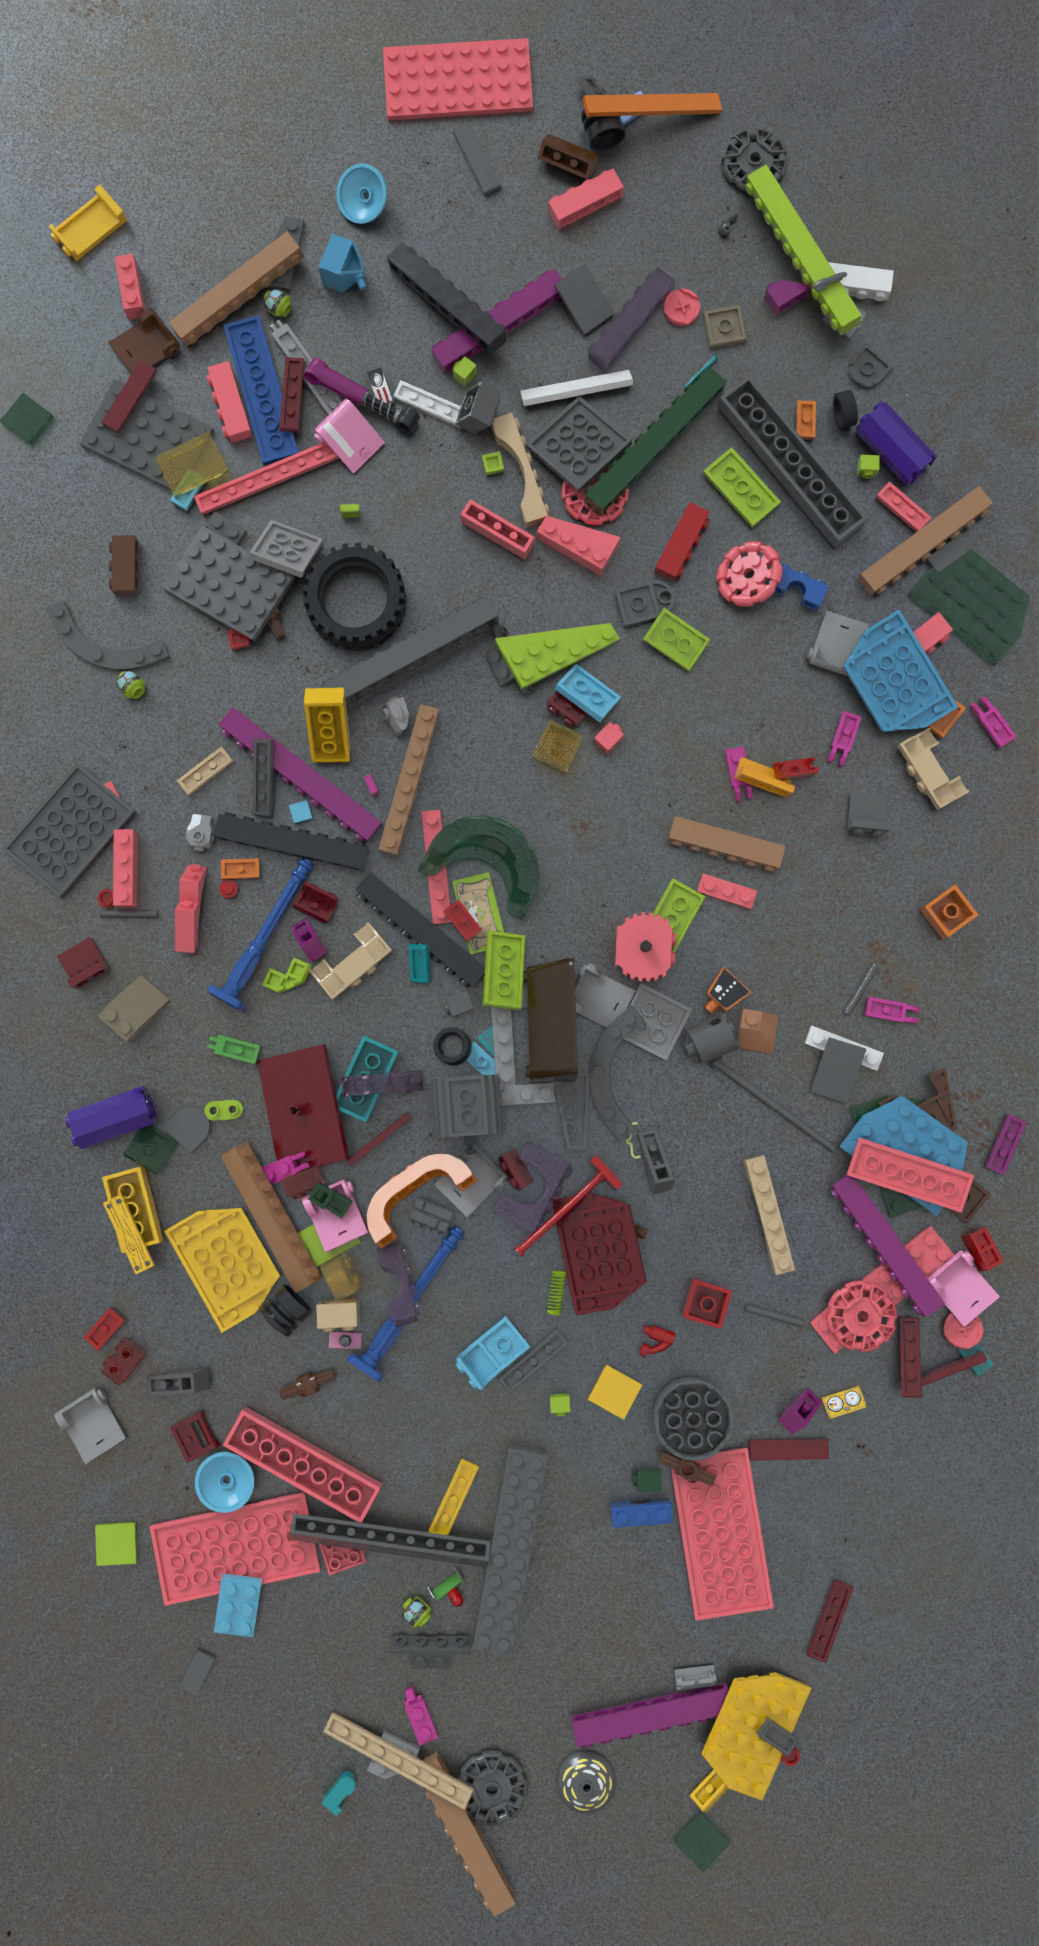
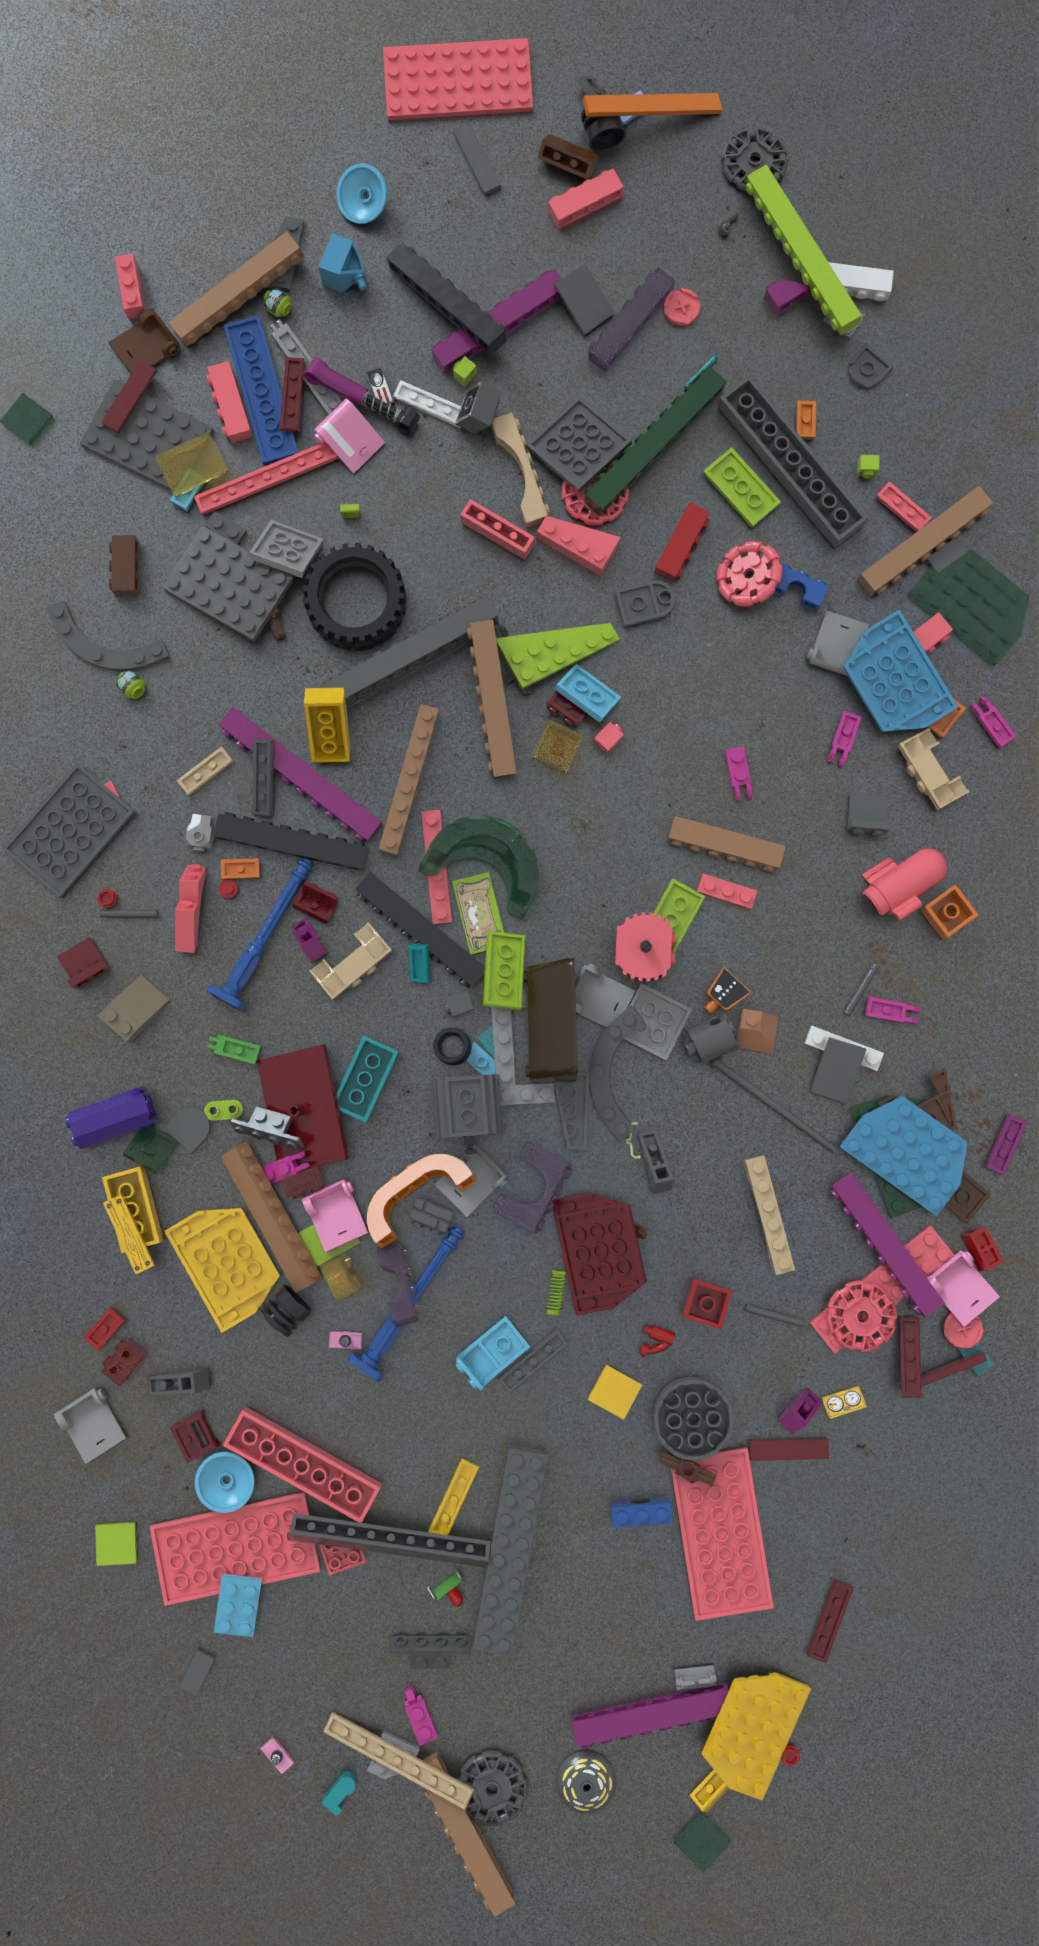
yellow panel [49,185,127,261] -> none
coral brick [113,829,138,909] -> none
red plate [227,629,251,651] -> none
lime tile [262,958,312,994] -> none
reddish brown axle [279,1369,336,1400] -> none
medium azure tile [289,800,313,824] -> none
dark green slope [308,1182,353,1219] -> none
tan brick [316,1299,361,1332] -> none
clear purple arch [341,1071,423,1097] -> none
dark red tile [346,1113,412,1167] -> none
dark pink tile [364,774,379,797] -> none
light grey hand [382,697,409,736] -> none
head [402,1597,431,1628] -> none
red plate [443,899,482,941] -> none
lime plate [482,451,504,476] -> none
dark red bracket [498,1149,534,1191] -> none
red tile [514,1155,623,1257] -> none
white tile [520,370,633,406] -> none
lime plate [550,1393,570,1416] -> none
dark green brick [633,1468,661,1492] -> none
lime tile [642,608,711,672] -> none
dark tan tile [703,305,747,349] -> none
light orange panel [734,757,795,798] -> none
dark grey tile [756,1716,799,1756] -> none
red hinge [773,757,819,781] -> none
dark grey piece [813,272,847,292] -> none
black tyre [833,390,858,429] -> none
coral plate [847,1137,974,1213] -> none
dark purple brick [856,401,937,487] -> none
none -> bracket [230,1107,304,1150]
none -> bright pink piece [260,1736,295,1774]
none -> medium nougat brick [467,620,516,777]
none -> coral piece [862,848,948,921]

